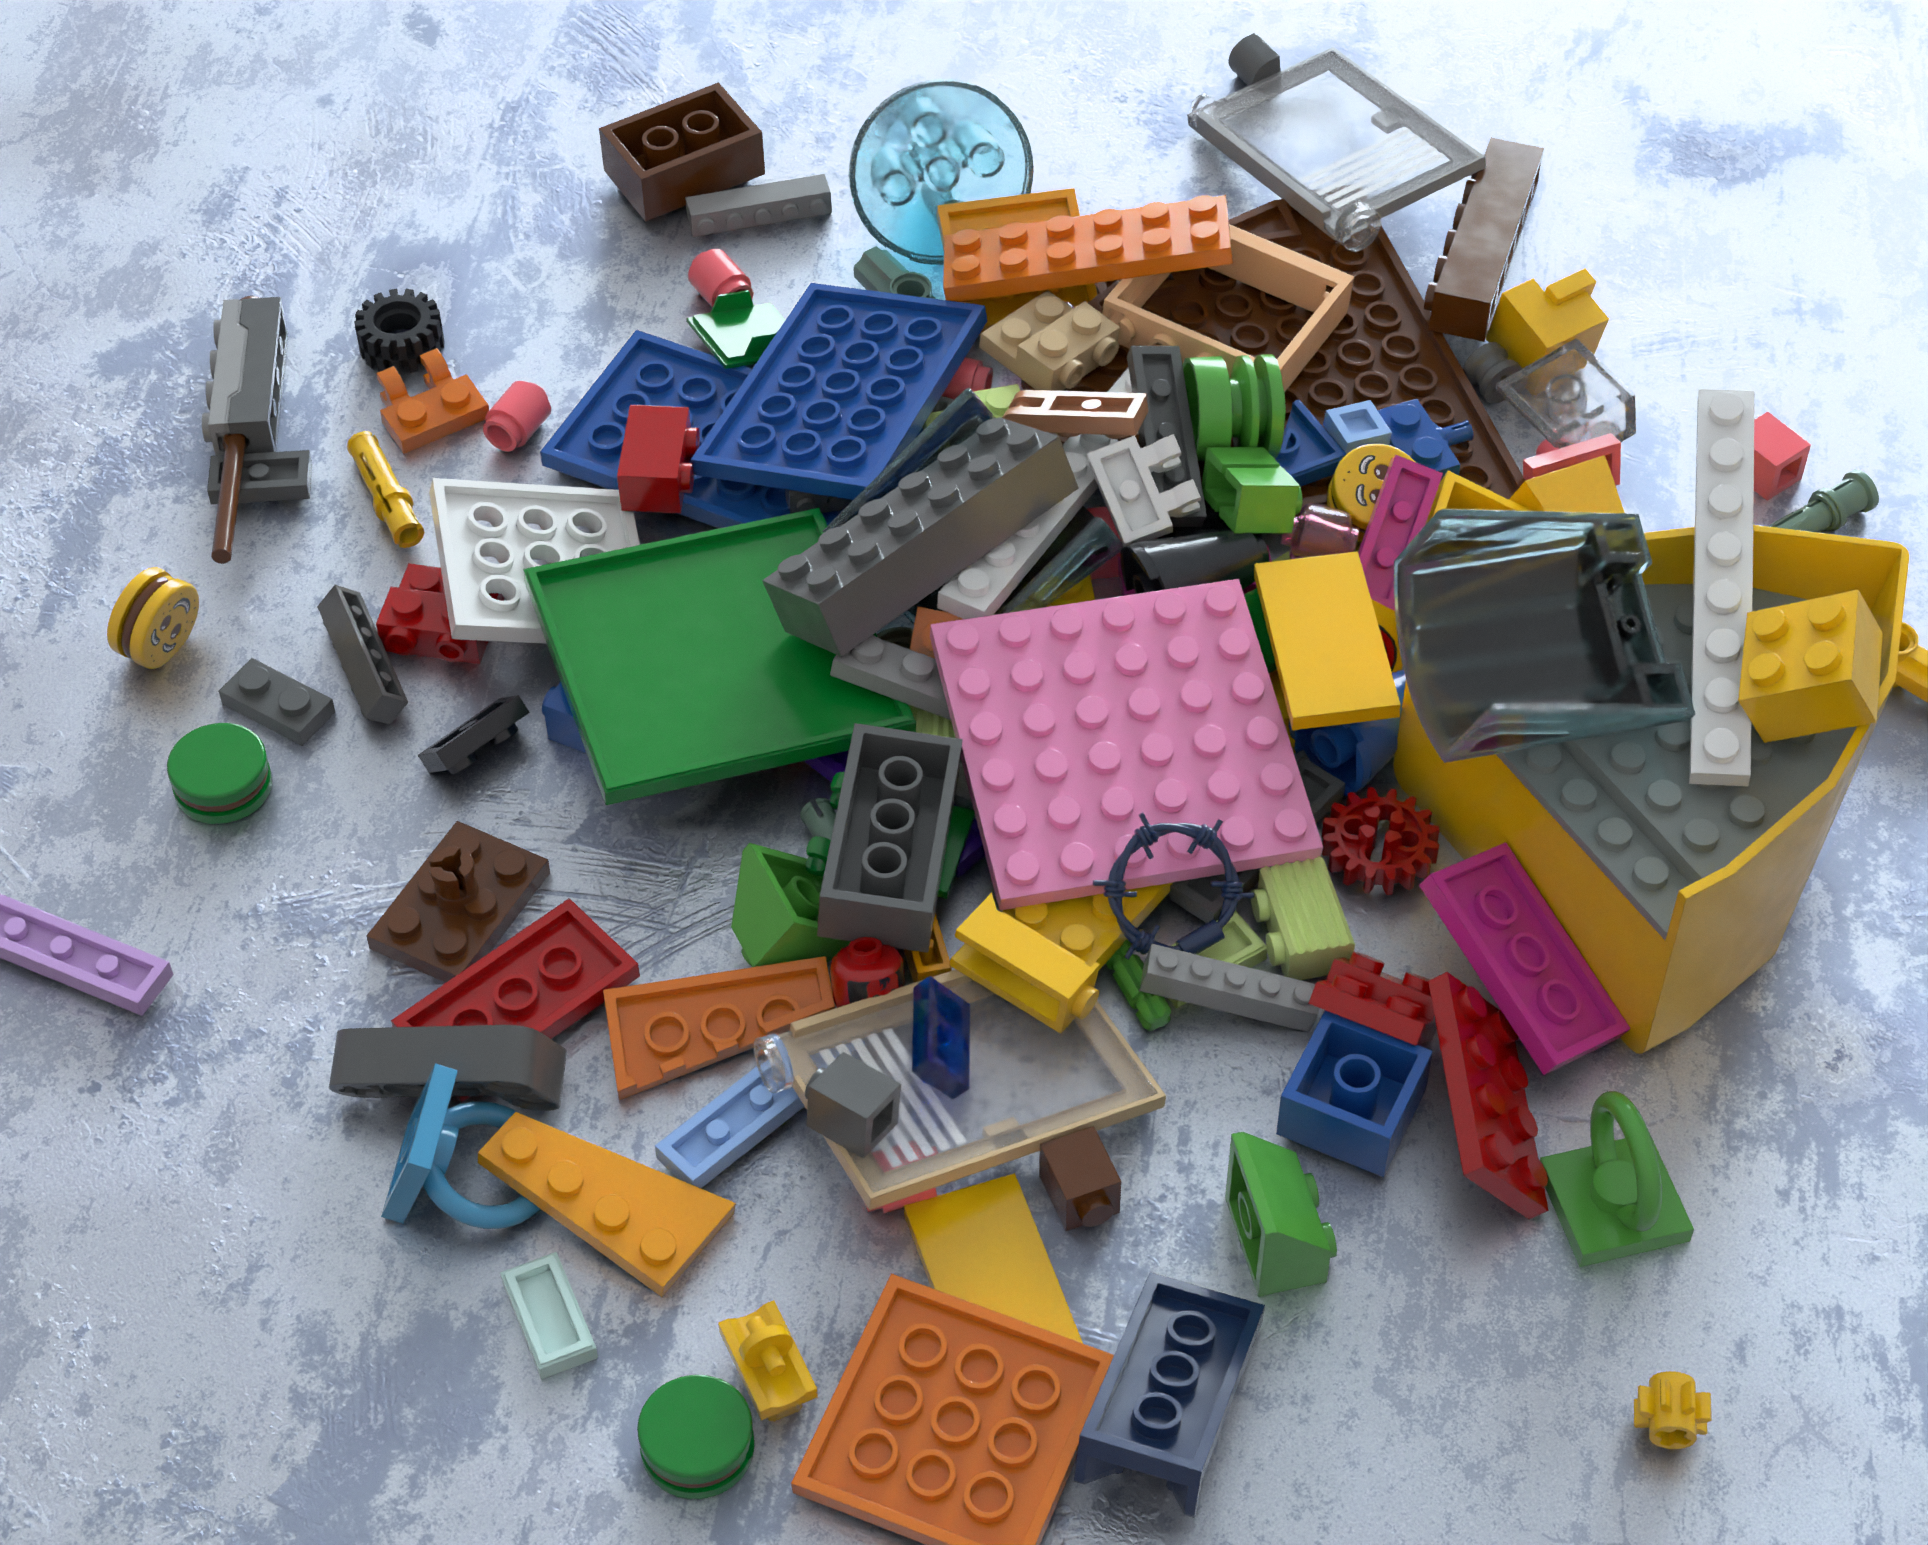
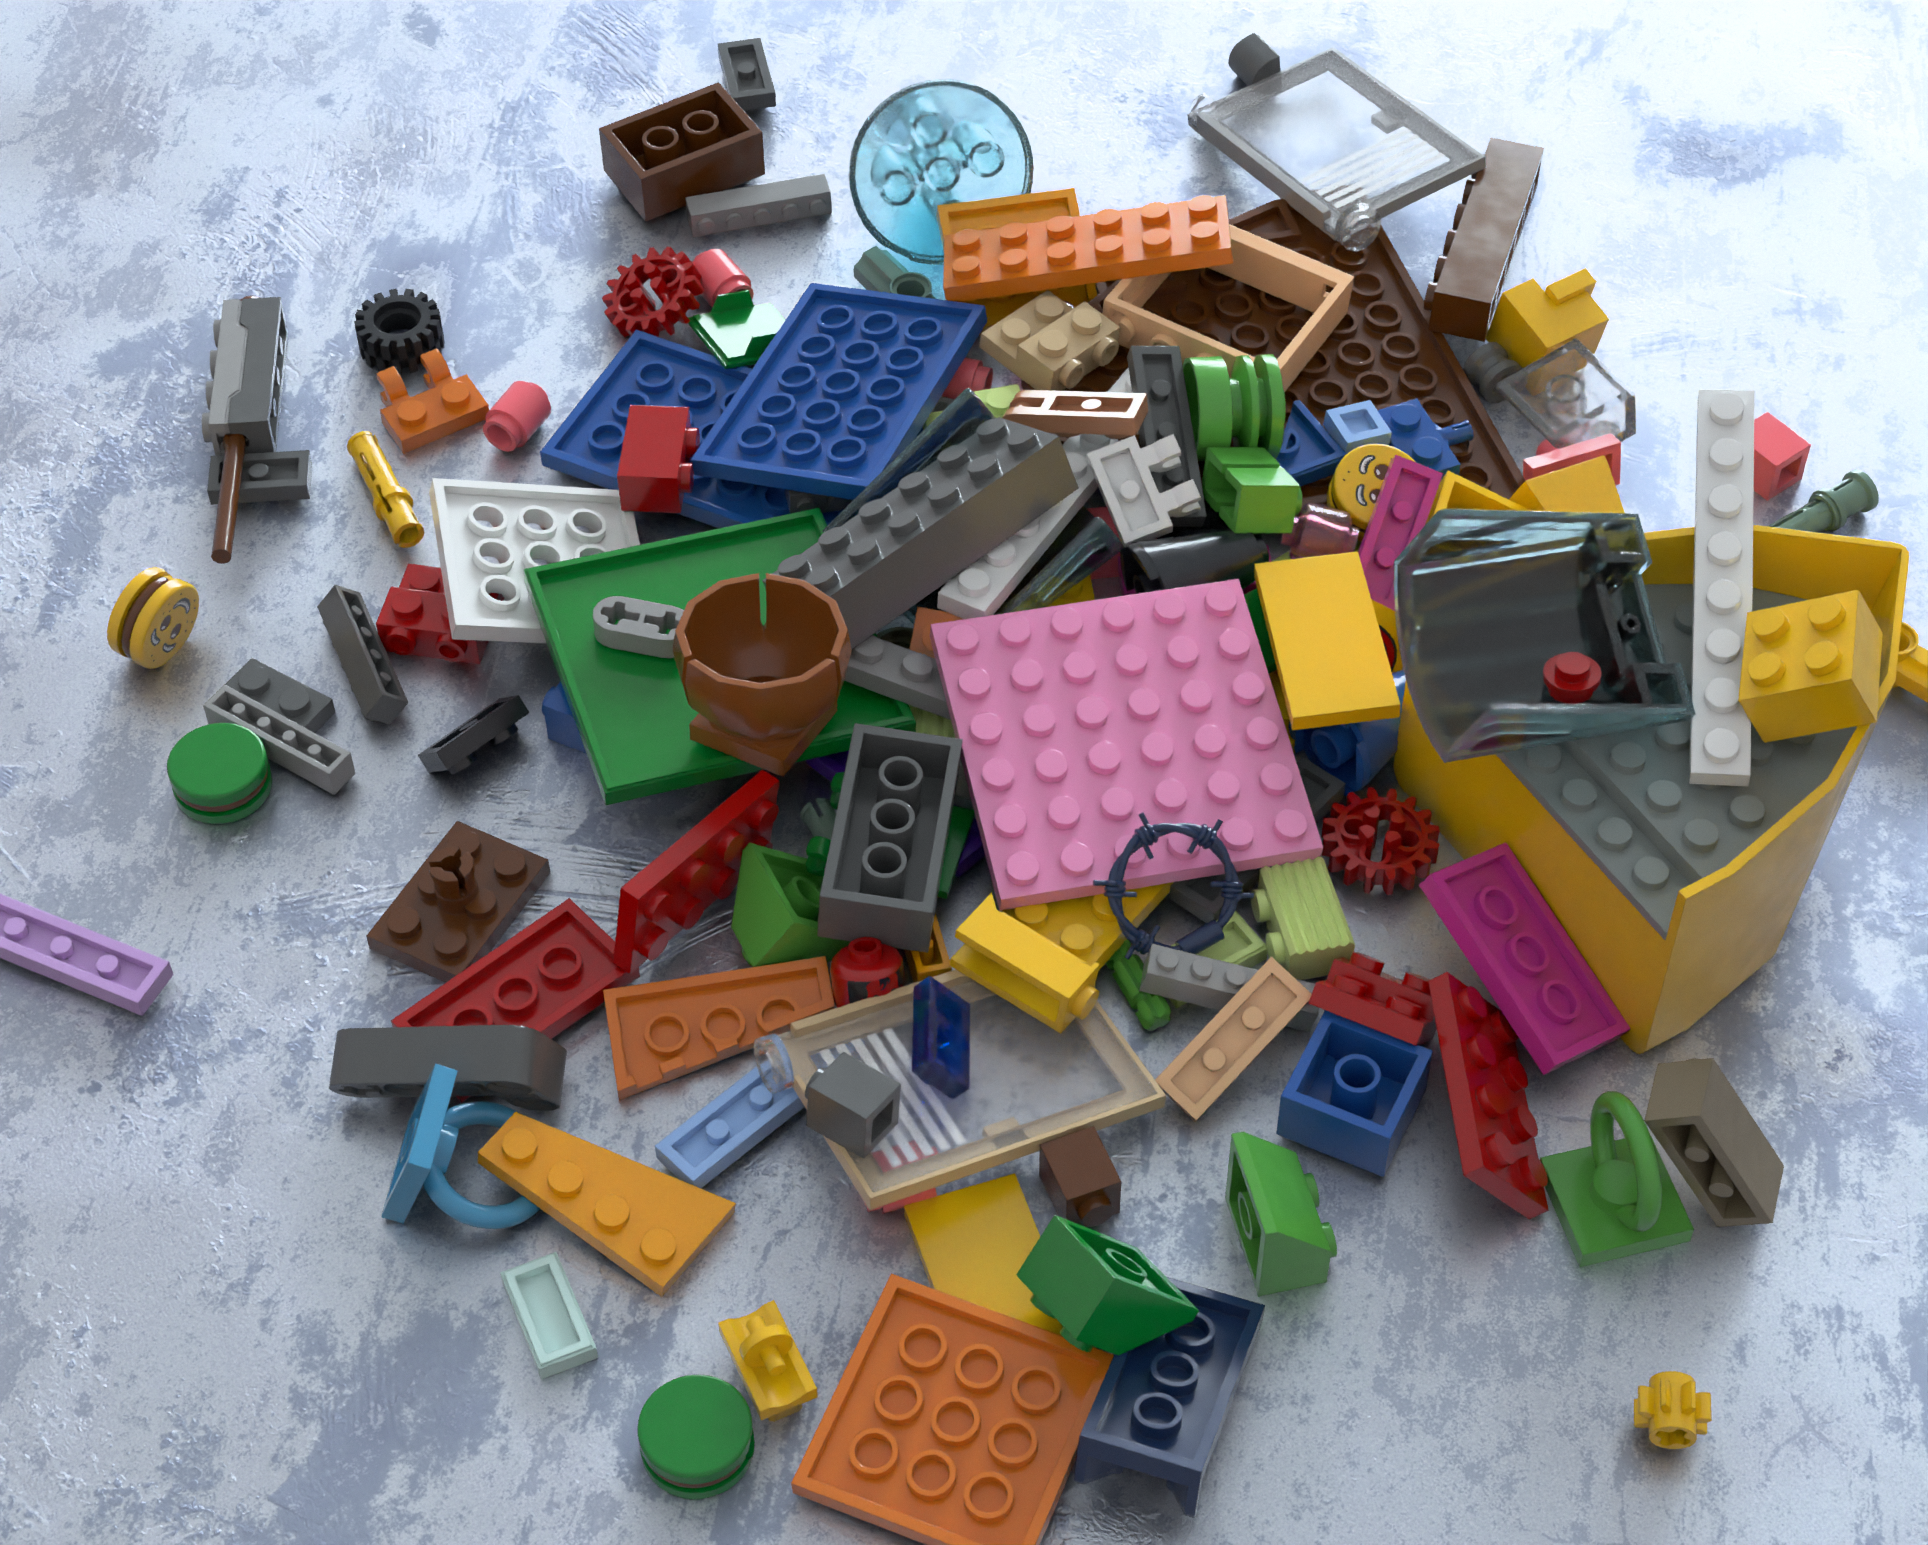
none -> light grey piece [203,684,356,795]
none -> light grey beam [593,596,684,658]
none -> red gear [602,246,704,338]
none -> red plate [613,769,780,974]
none -> dark orange plate [673,573,852,777]
none -> dark grey plate [717,38,776,111]
none -> green slope [1016,1215,1199,1356]
none -> light nougat plate [1155,956,1312,1122]
none -> red plate [1543,652,1602,704]
none -> dark tan brick [1644,1058,1784,1227]

